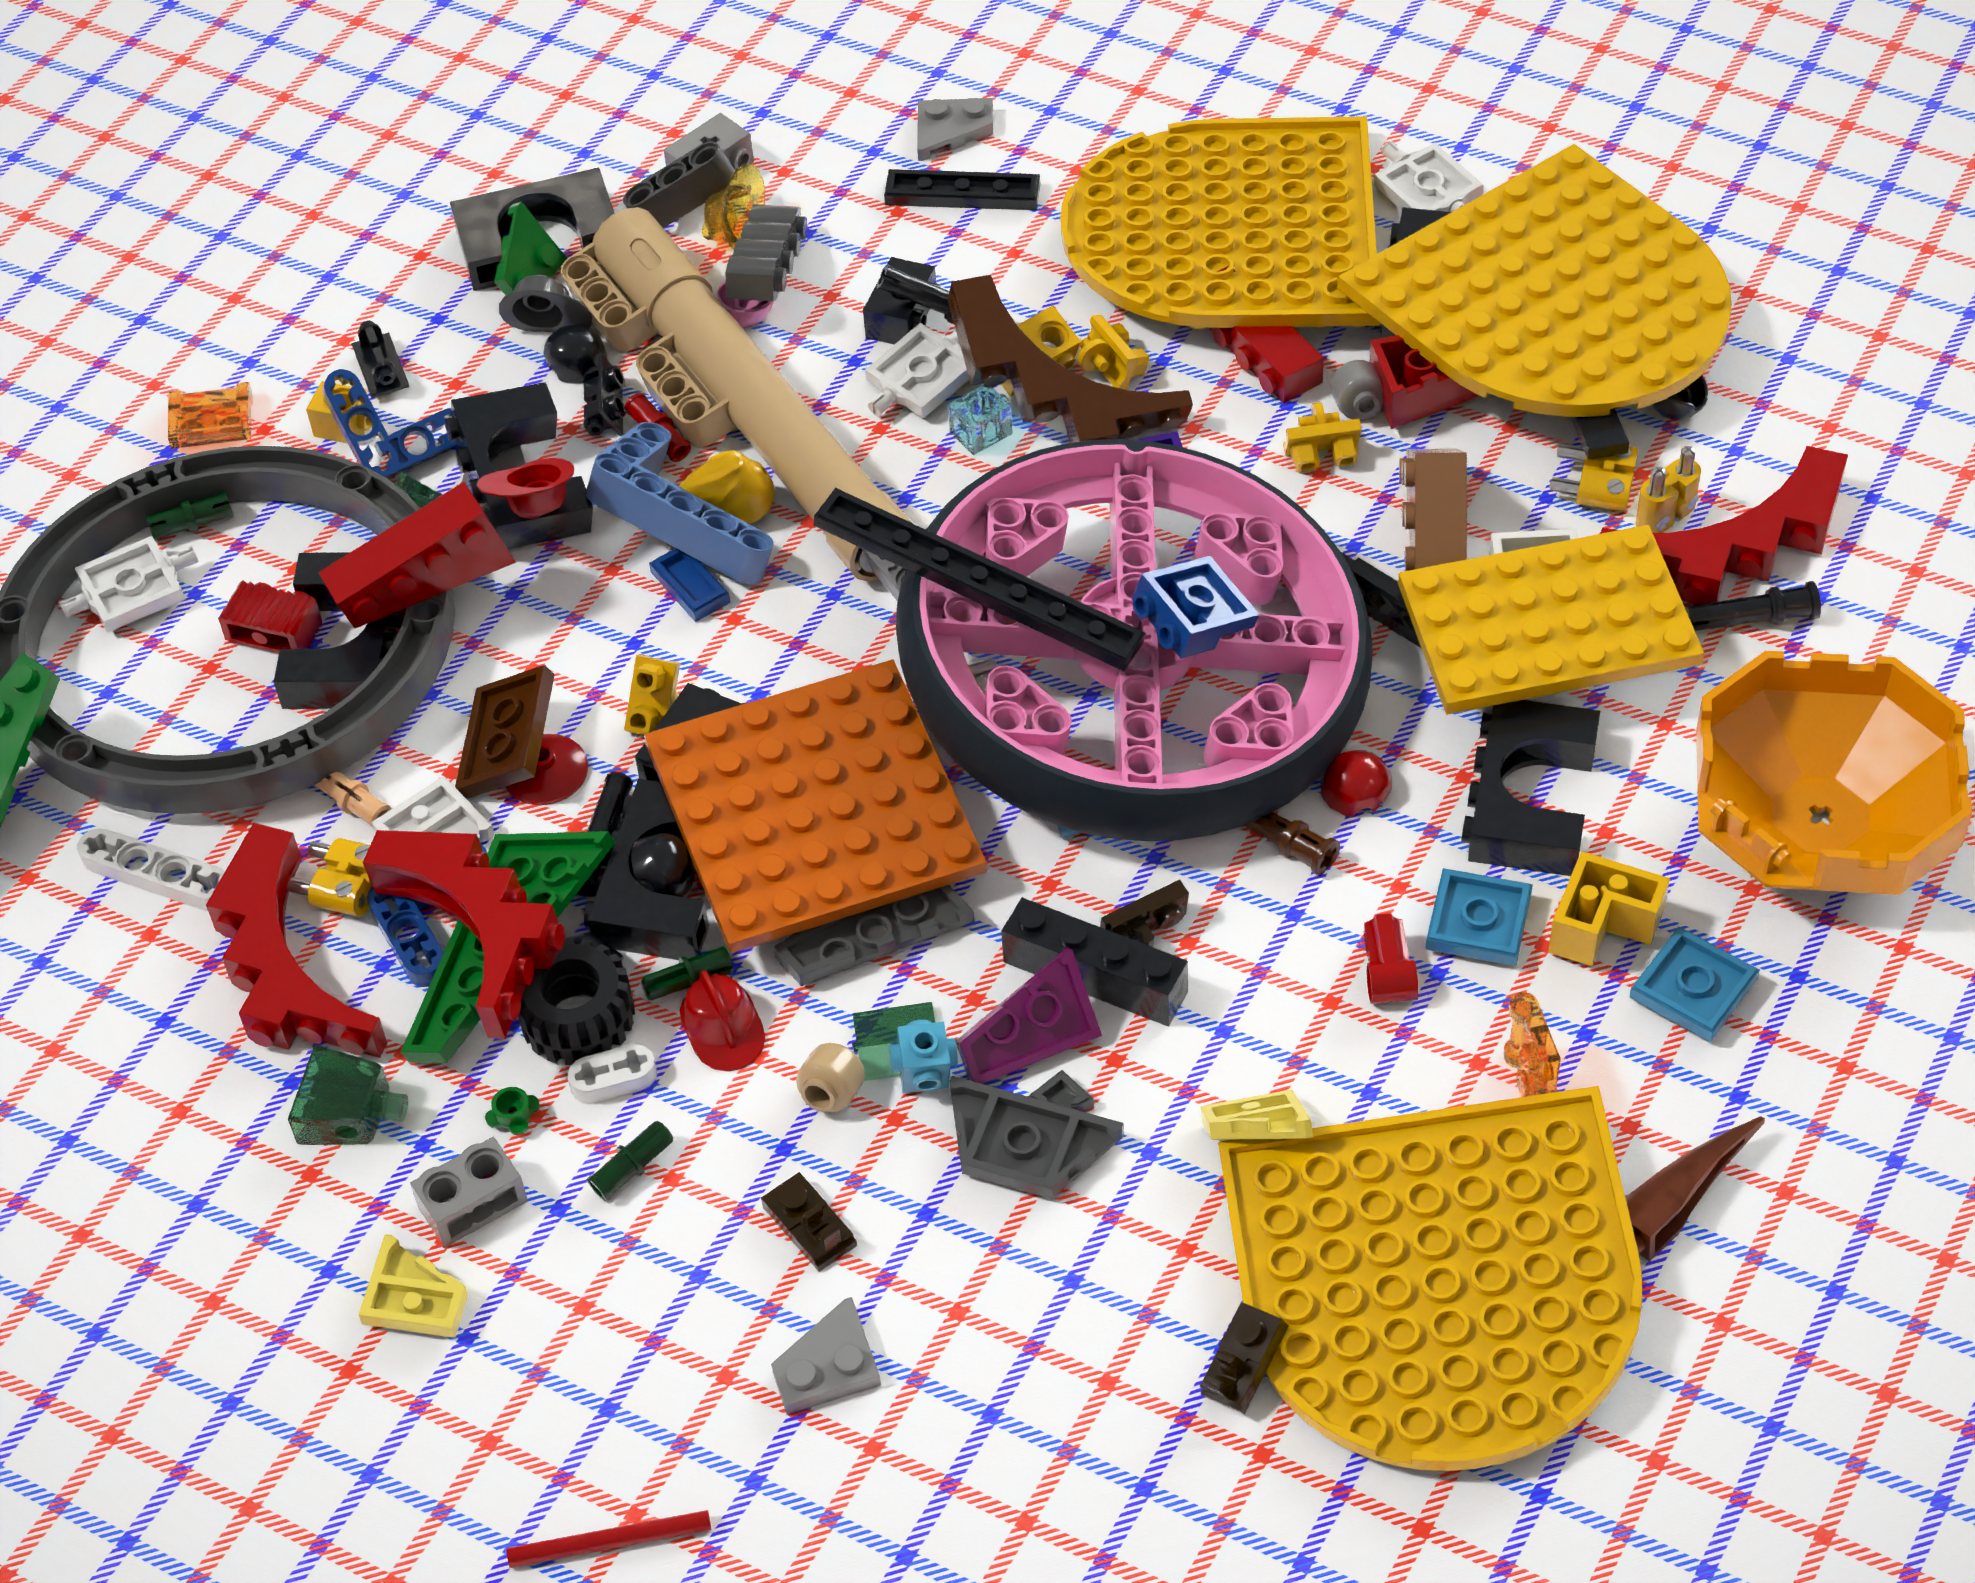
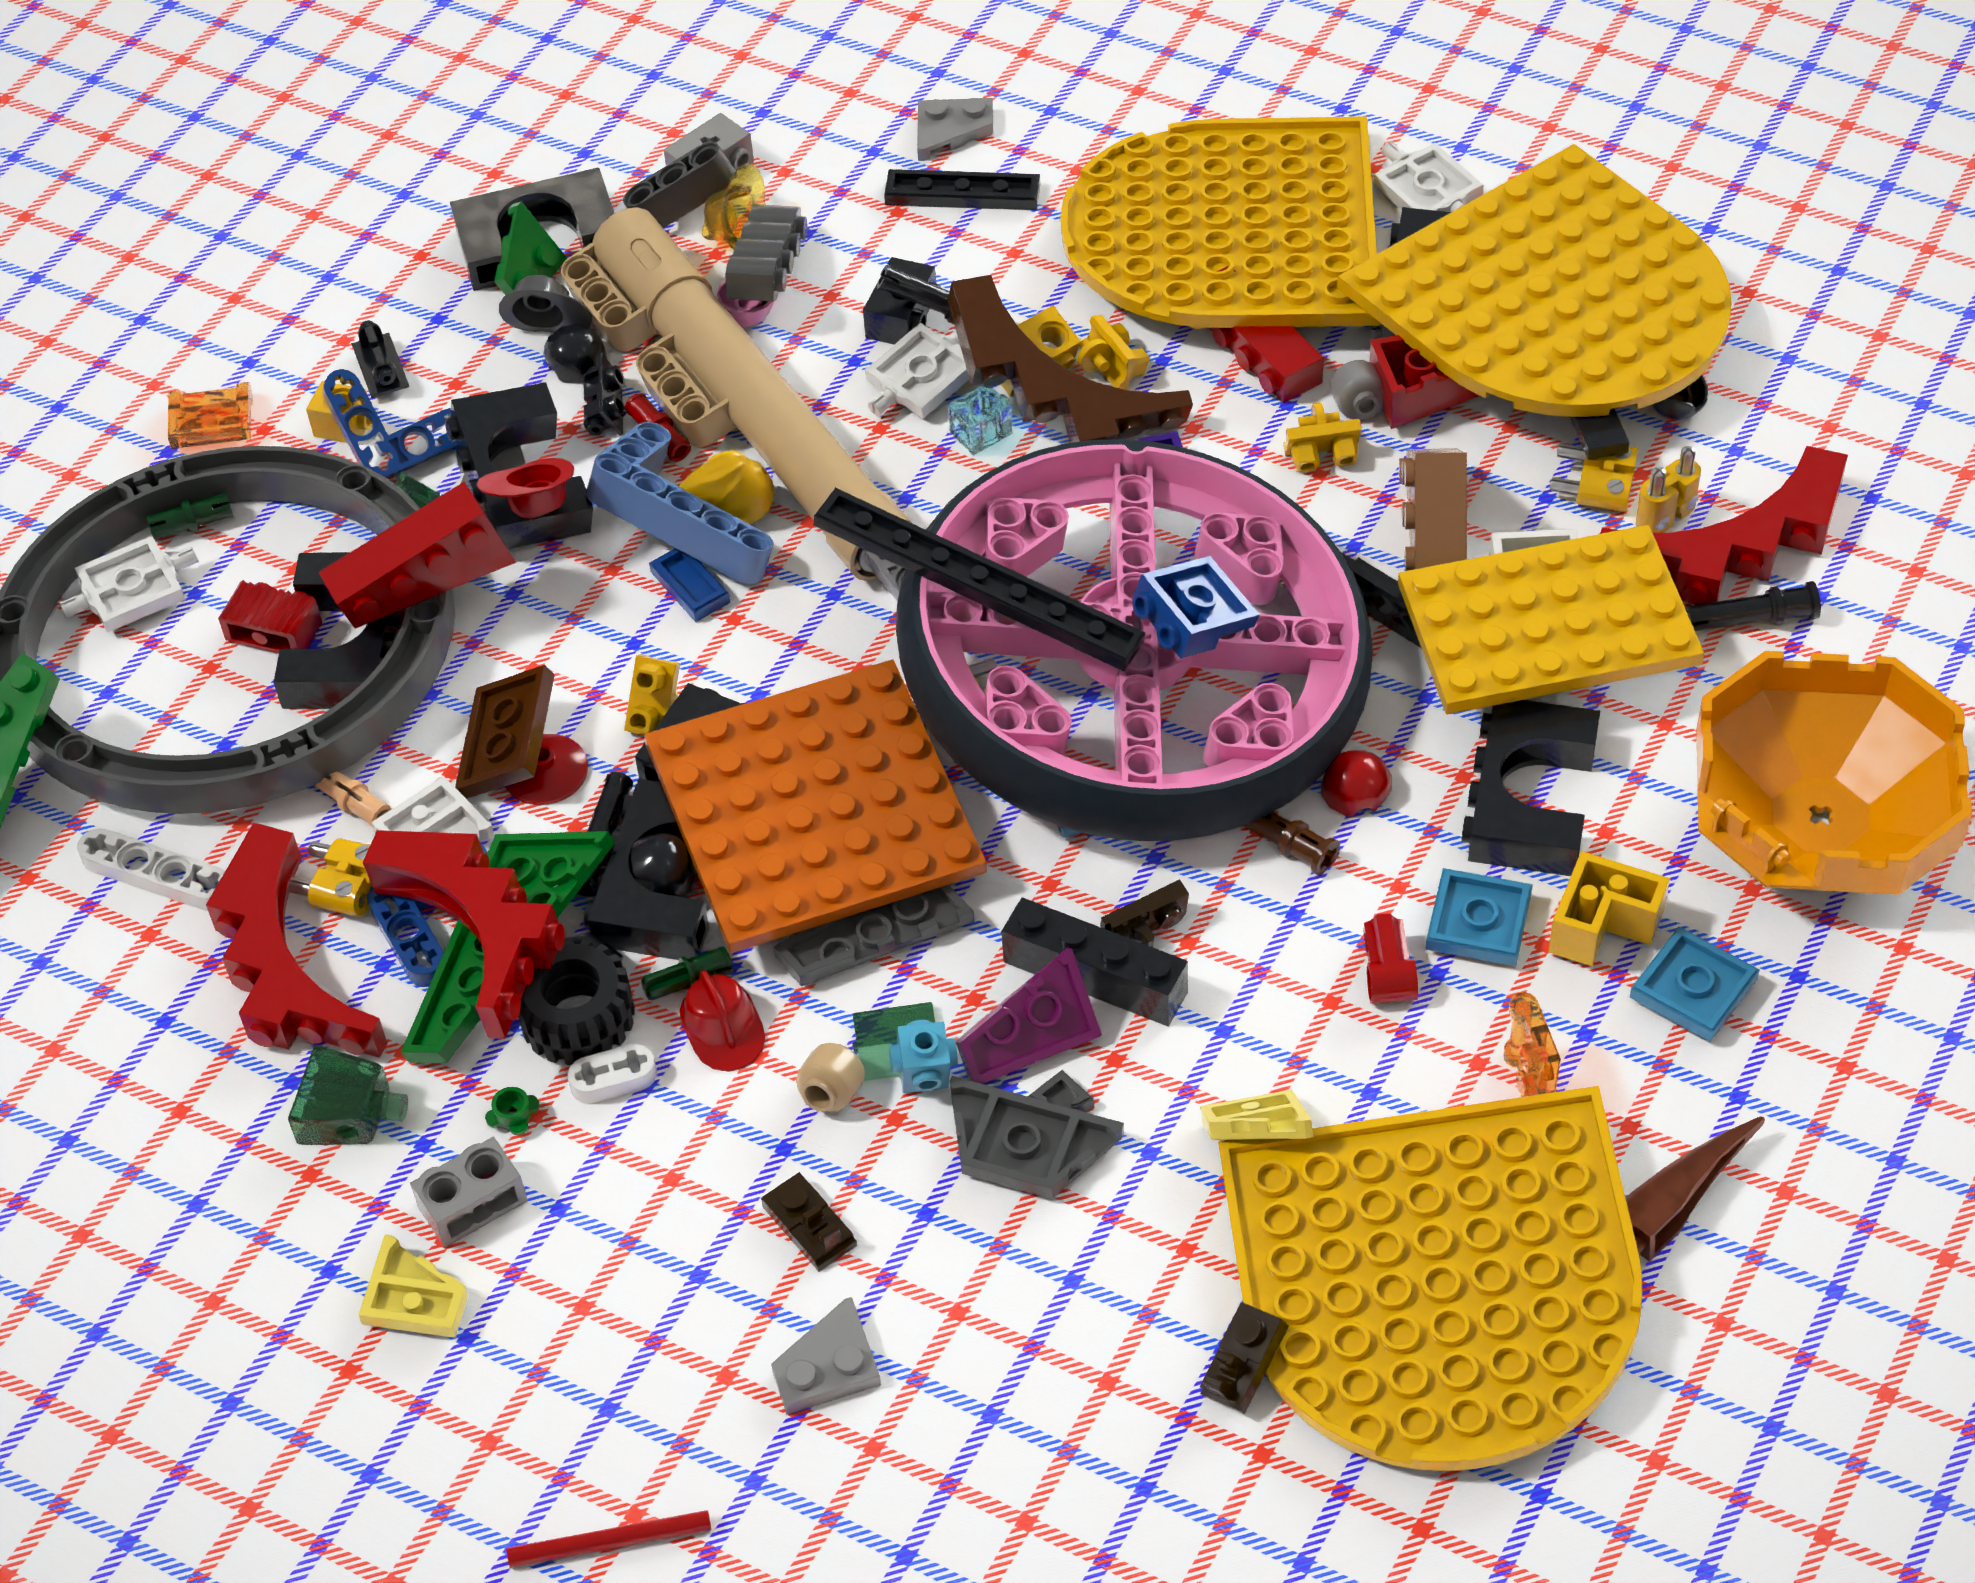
dark green axle [586,1120,674,1202] -> none

